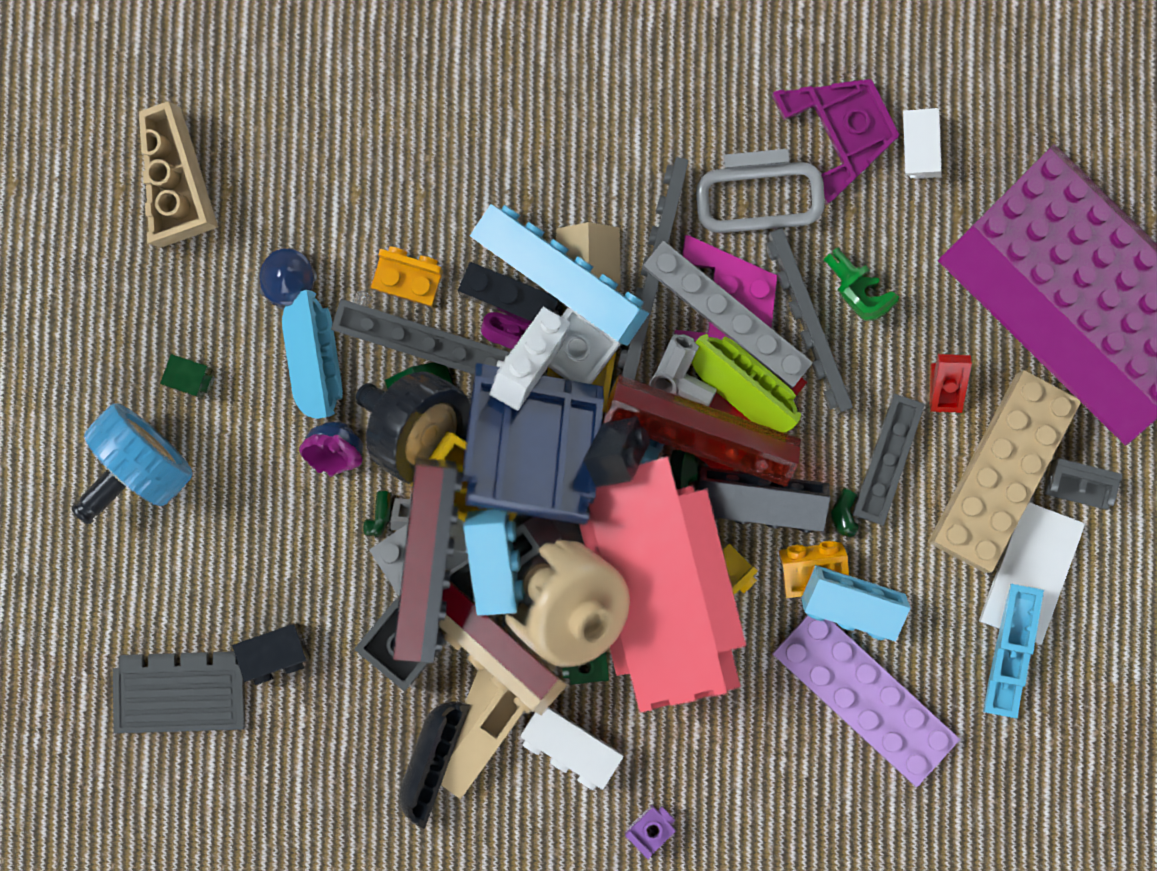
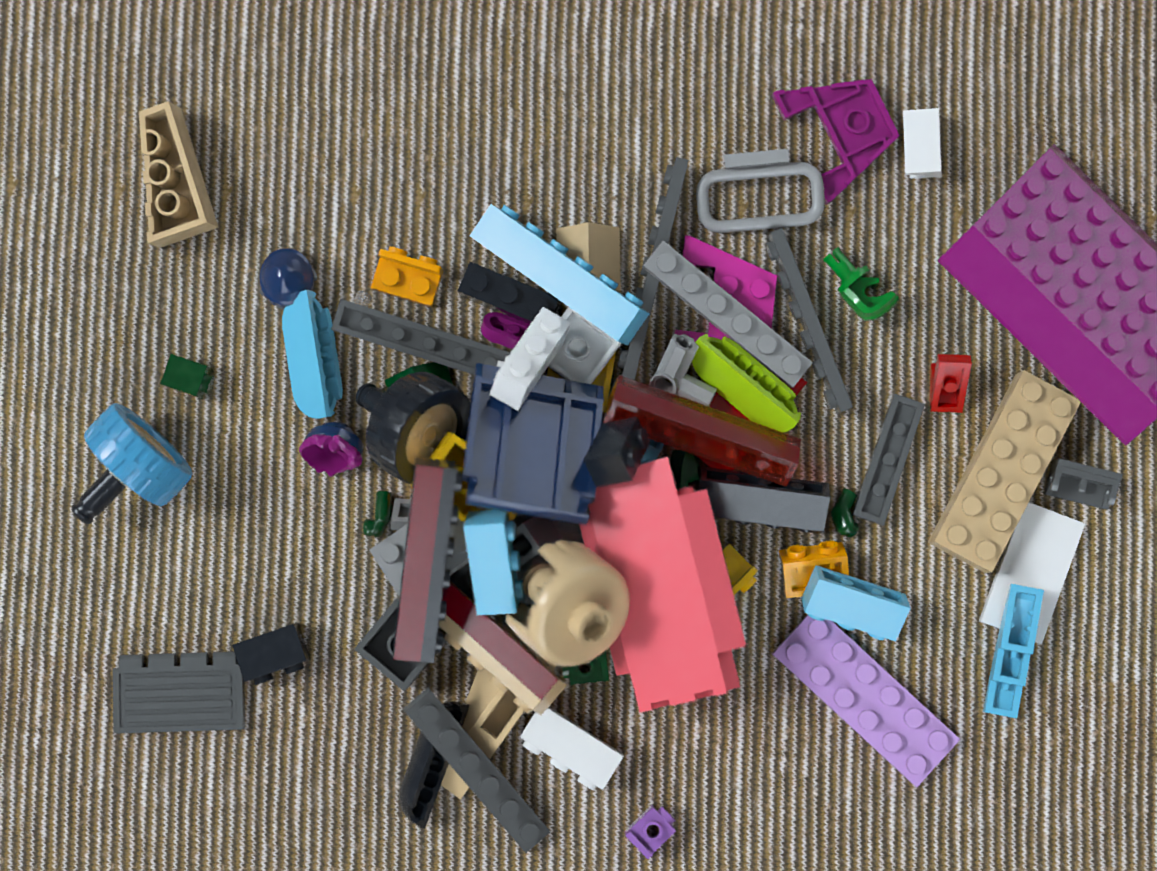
none -> dark grey plate [403,688,551,853]

